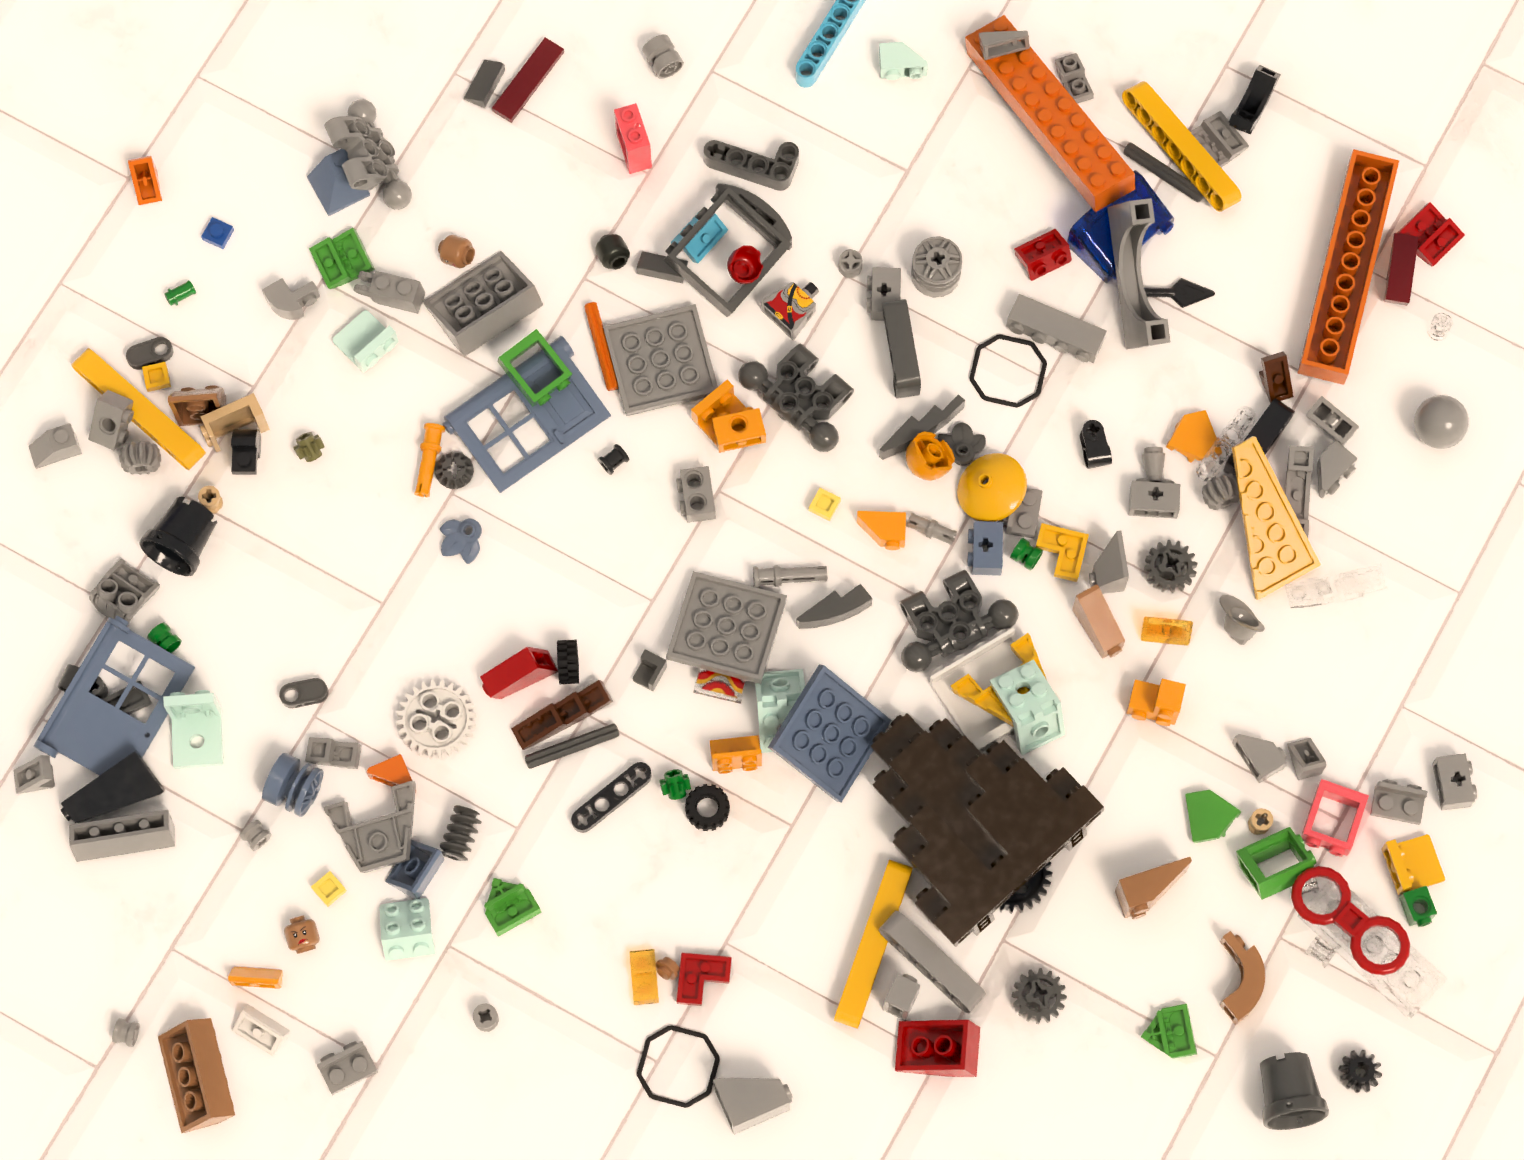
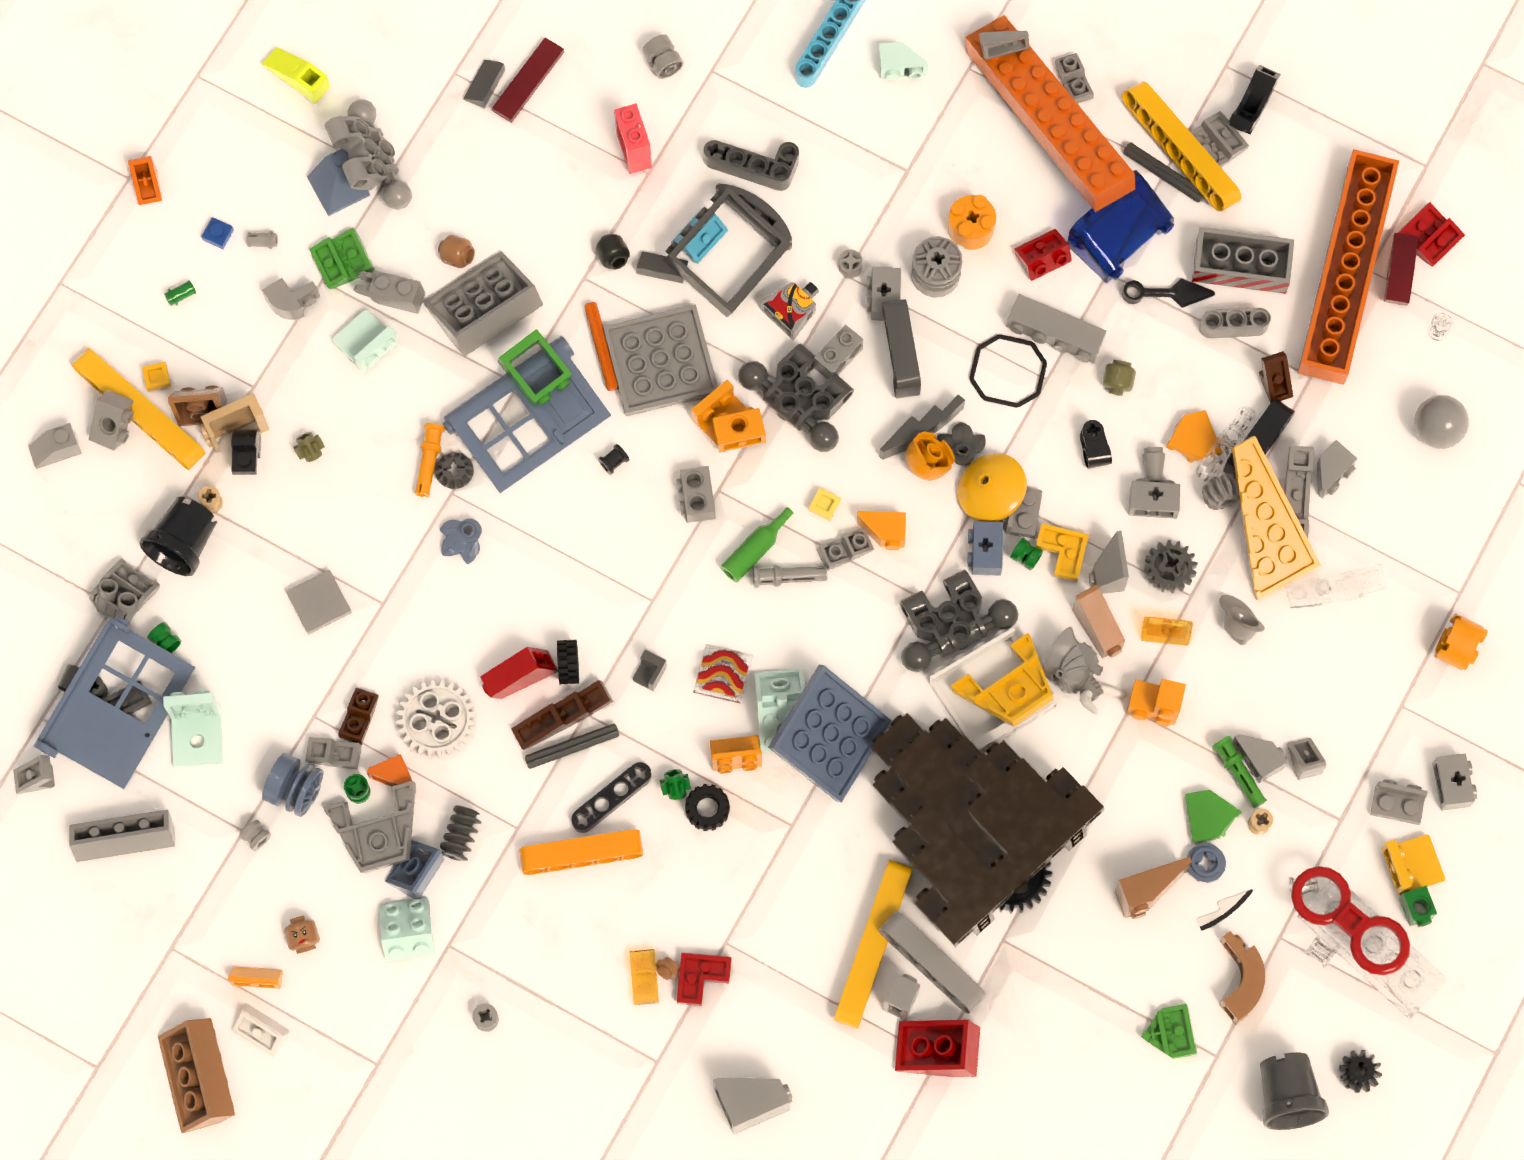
black slope [60,750,165,824] -> none
light grey wheel [112,1018,140,1047] -> none
light grey gear [119,441,161,475] -> none
dark grey piece [126,337,174,370] -> none
dark grey piece [279,678,329,709] -> none
light yellow plate [311,871,347,907] -> none
light grey bracket [317,1041,378,1096] -> none
bright green slope [484,878,542,937] -> none
black piece [637,1025,720,1108] -> none
light grey plate [666,571,787,684] -> none
red hair [727,245,764,284] -> none
dark grey slope [796,584,873,629] -> none
light grey pin [906,513,957,545] -> none
light aqua bracket [990,660,1066,755] -> none
dark grey gear [1011,968,1067,1024] -> none
light grey arch [1107,198,1171,350] -> none
bright green window [1236,827,1316,900] -> none
coral window [1301,779,1369,857] -> none
light grey brick [1306,396,1359,446] -> none
none -> light grey pin [247,230,278,249]
none -> neon yellow slope [262,47,330,104]
none -> light grey tile [286,569,352,635]
none -> reddish brown slope [338,688,379,745]
none -> green wheel [344,774,371,804]
none -> light orange beam [519,829,644,875]
none -> bright green piece [720,507,794,583]
none -> light grey brick [814,324,864,380]
none -> light grey slope [817,528,874,571]
none -> light orange brick [948,195,996,250]
none -> light grey helmet [1044,627,1128,715]
none -> olive head [1102,360,1136,396]
none -> sand blue gear [1187,843,1226,884]
none -> light grey brick [1192,227,1295,294]
none -> sticker [1197,889,1253,931]
none -> light grey beam [1199,307,1271,338]
none -> bright green pin [1212,736,1267,808]
none -> light orange brick [1434,613,1488,670]

